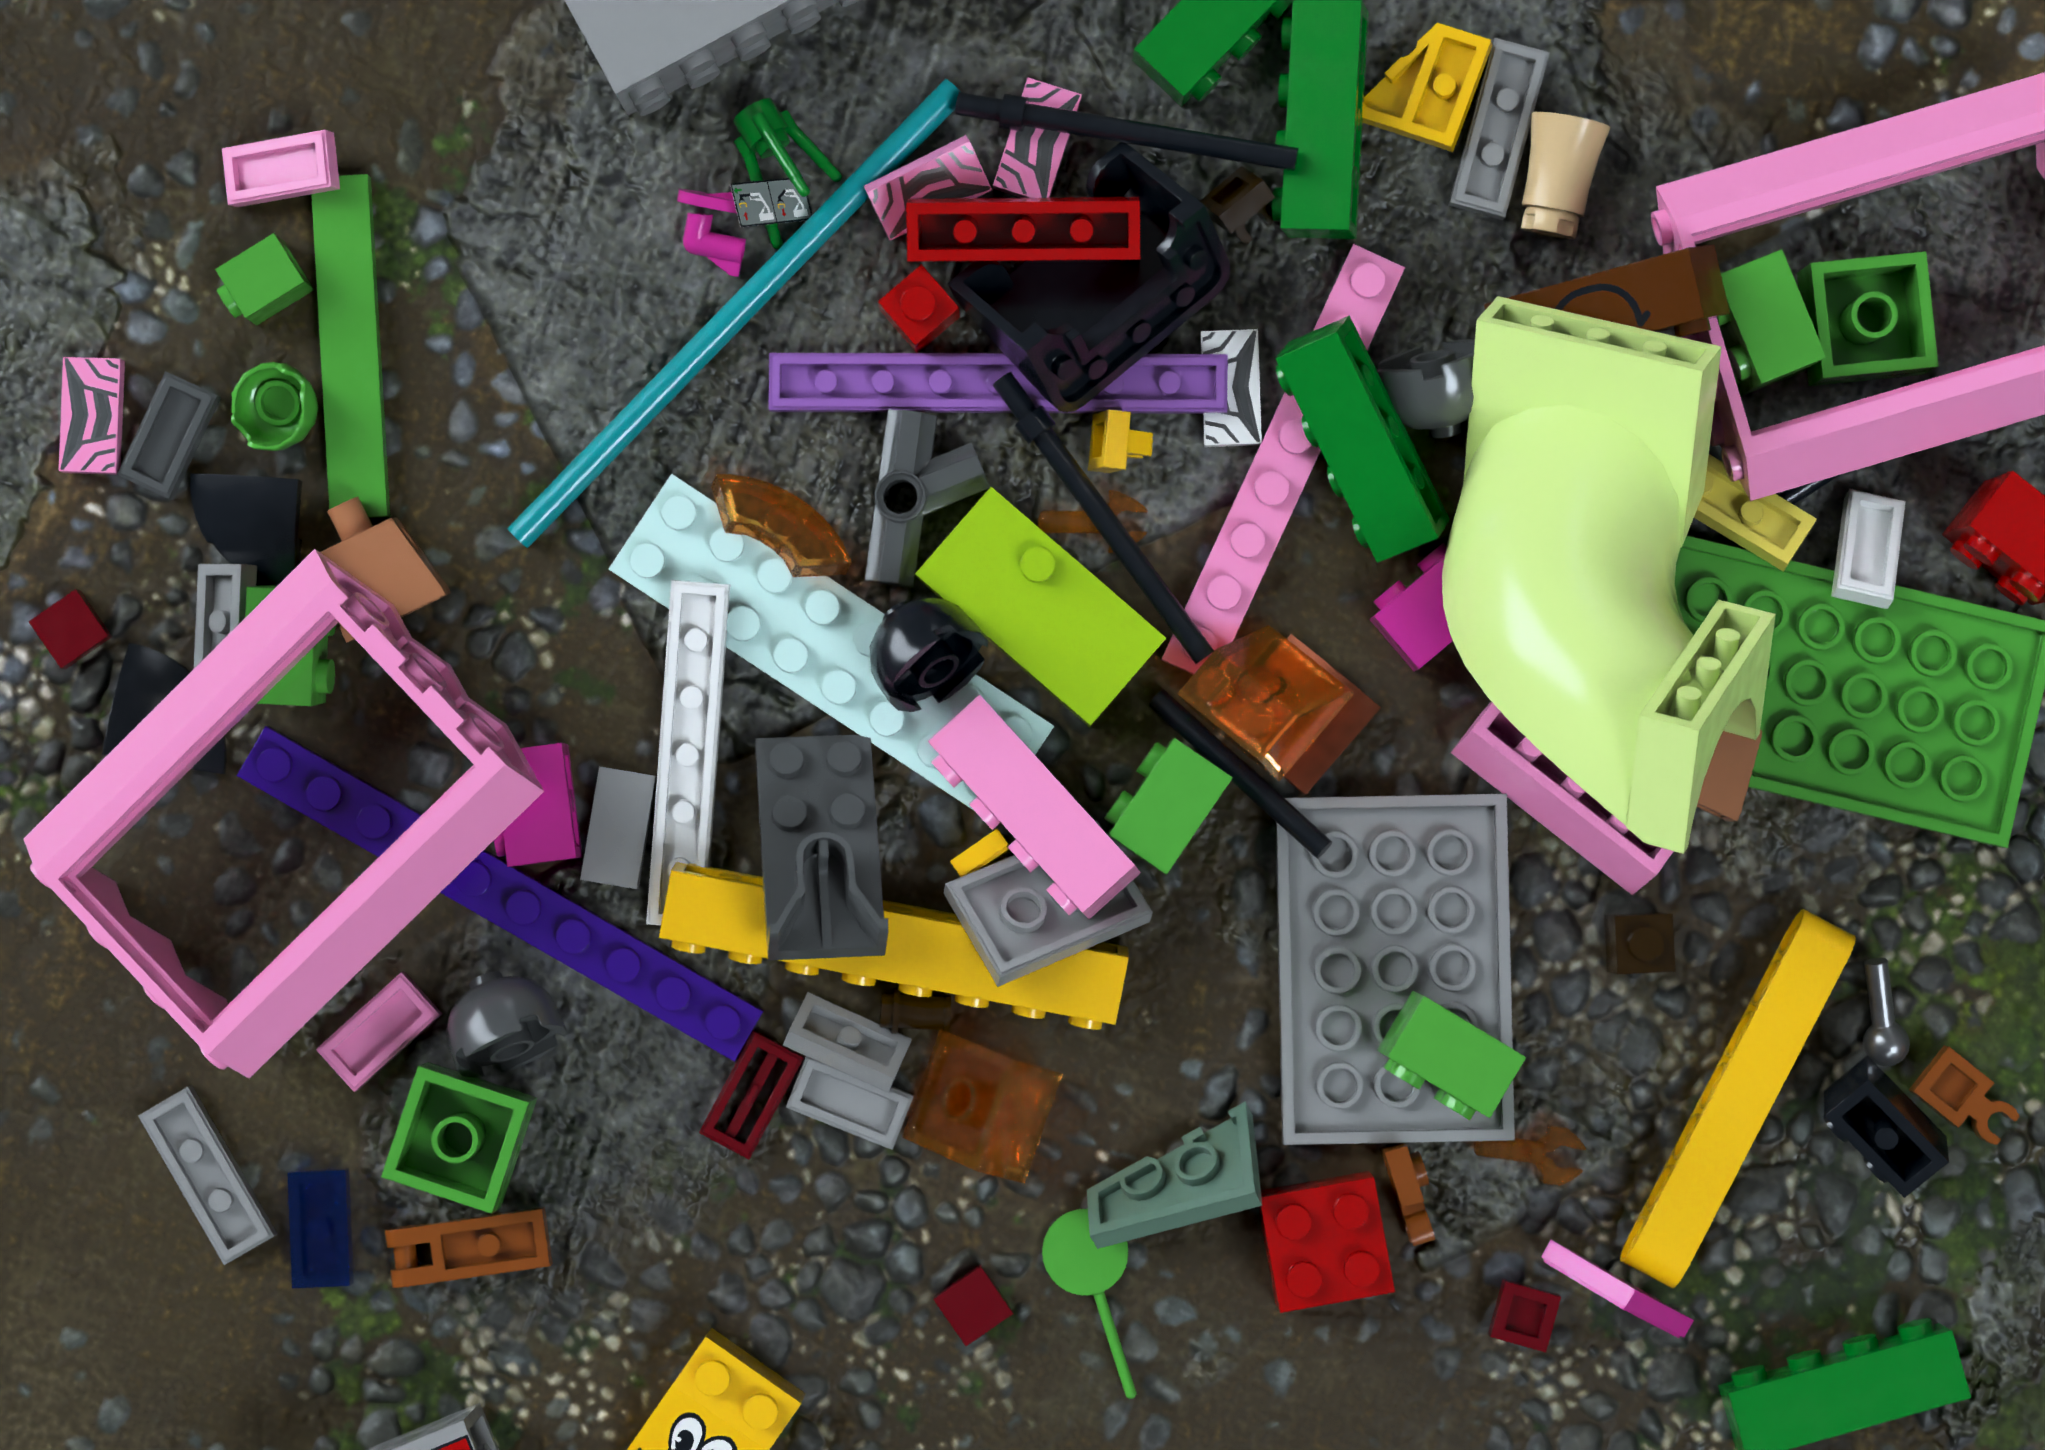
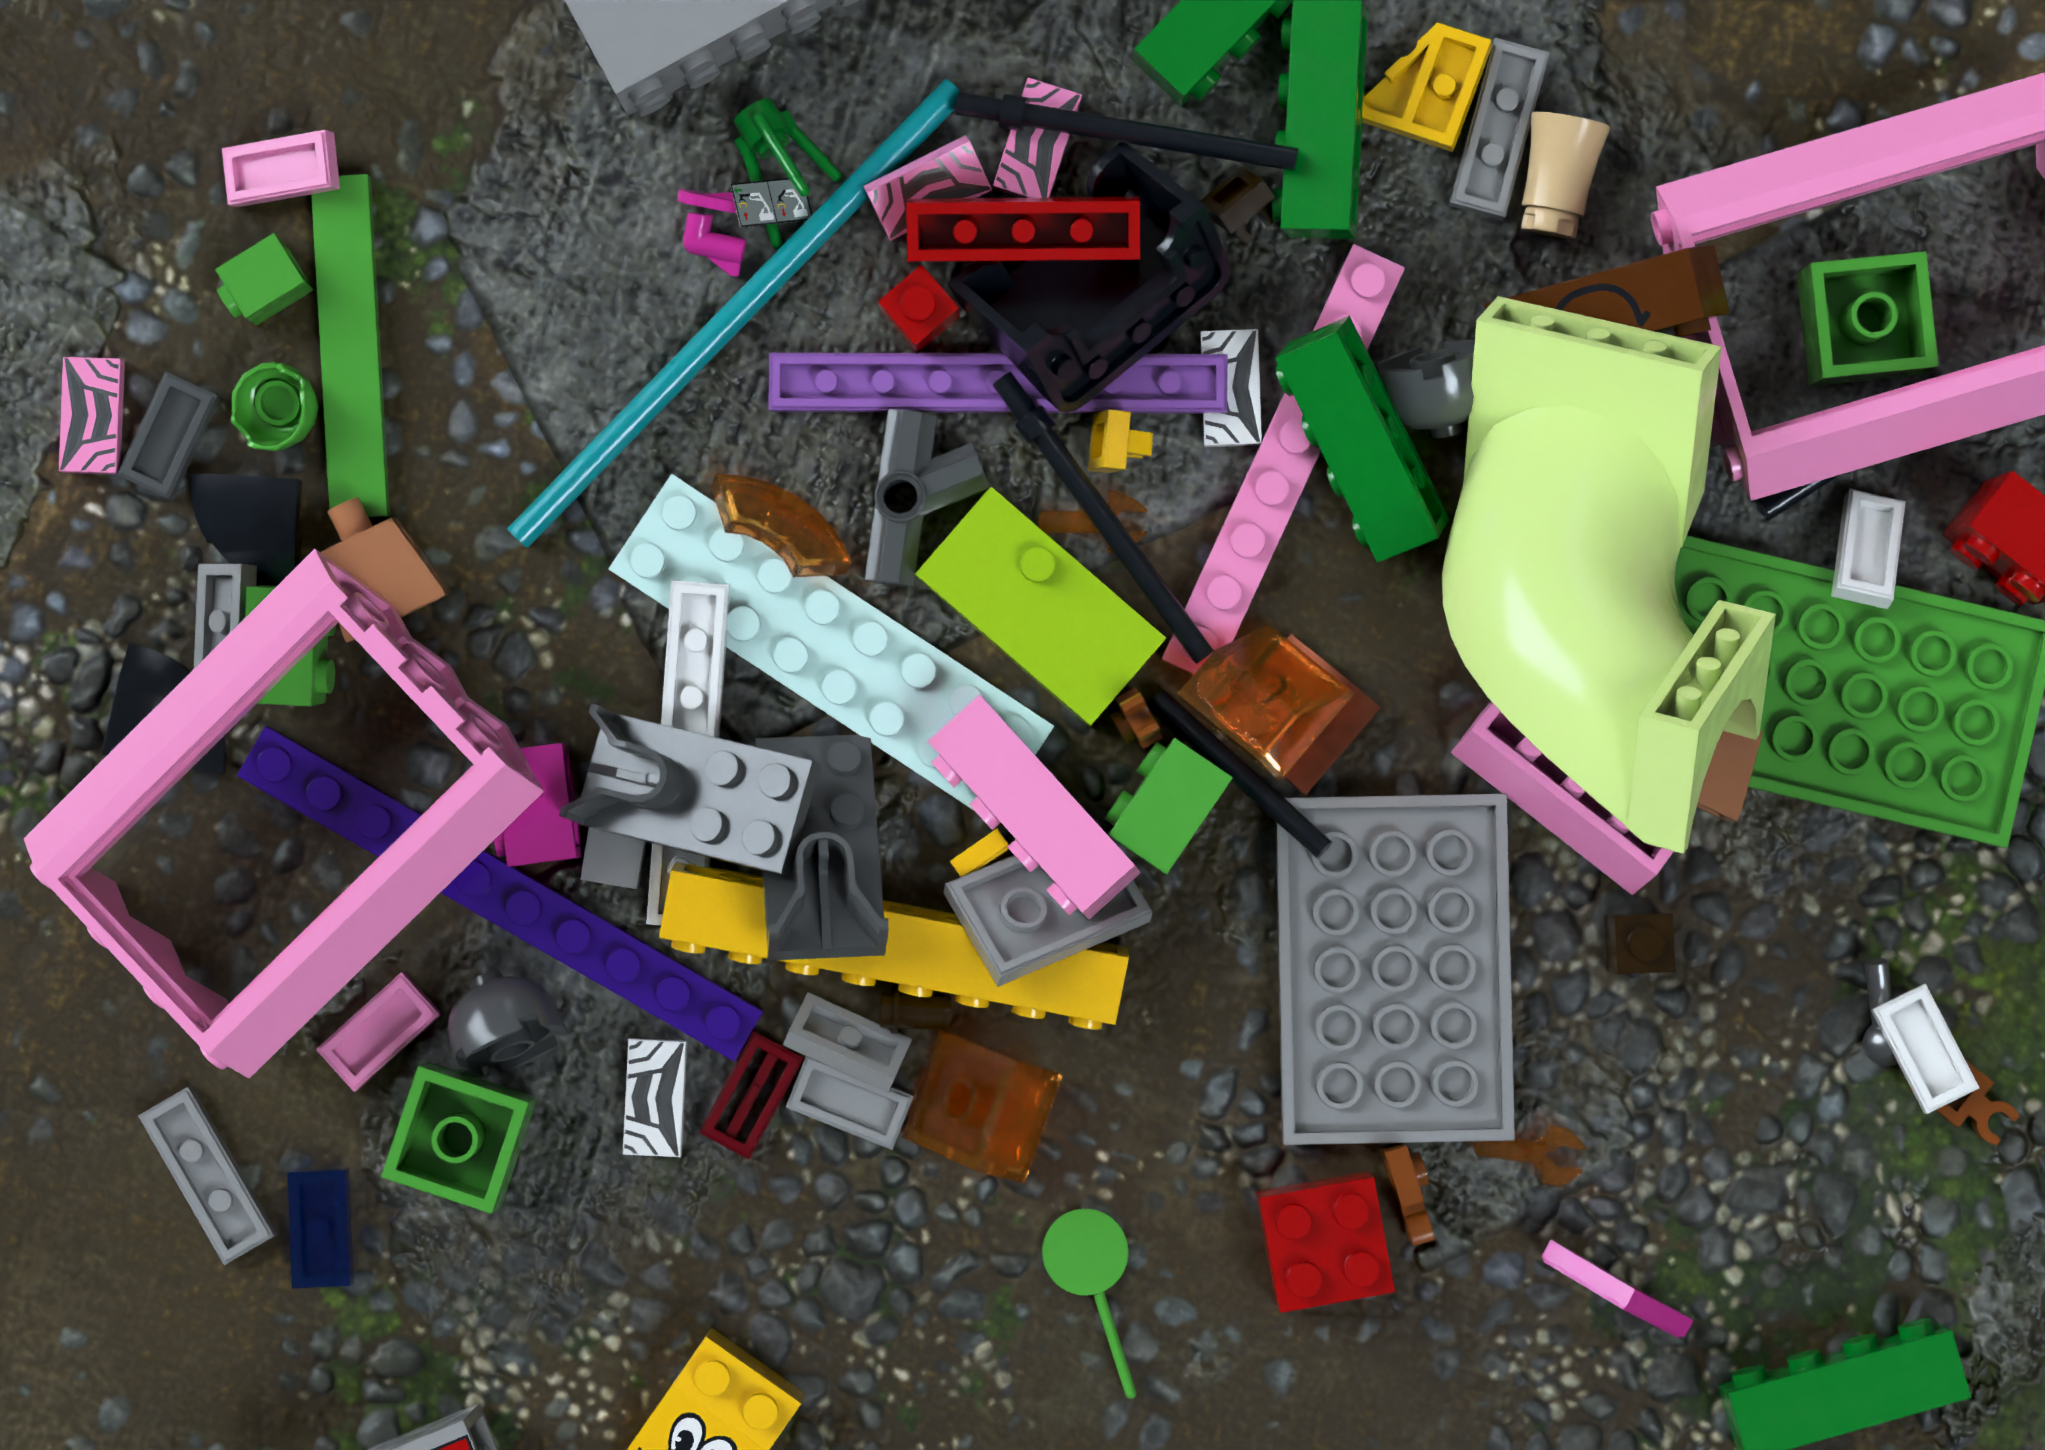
dark red tile [28,589,112,670] -> none
dark orange plate [385,1207,553,1288] -> none
black cylinder [869,598,988,712] -> none
dark red tile [933,1264,1013,1346] -> none
sand green wing [1087,1101,1262,1249] -> none
dark pink brick [1369,543,1453,672] -> none
bright green brick [1377,991,1526,1120] -> none
dark red plate [1488,1279,1561,1353] -> none
yellow beam [1620,909,1856,1288] -> none
light yellow plate [1694,454,1817,572] -> none
bright green brick [1717,249,1826,397] -> none
black brick [1823,1055,1949,1198] -> none
none -> plate [559,704,821,877]
none -> tile [623,1038,688,1157]
none -> dark orange plate [1110,687,1163,750]
none -> white tile [1871,984,1979,1114]

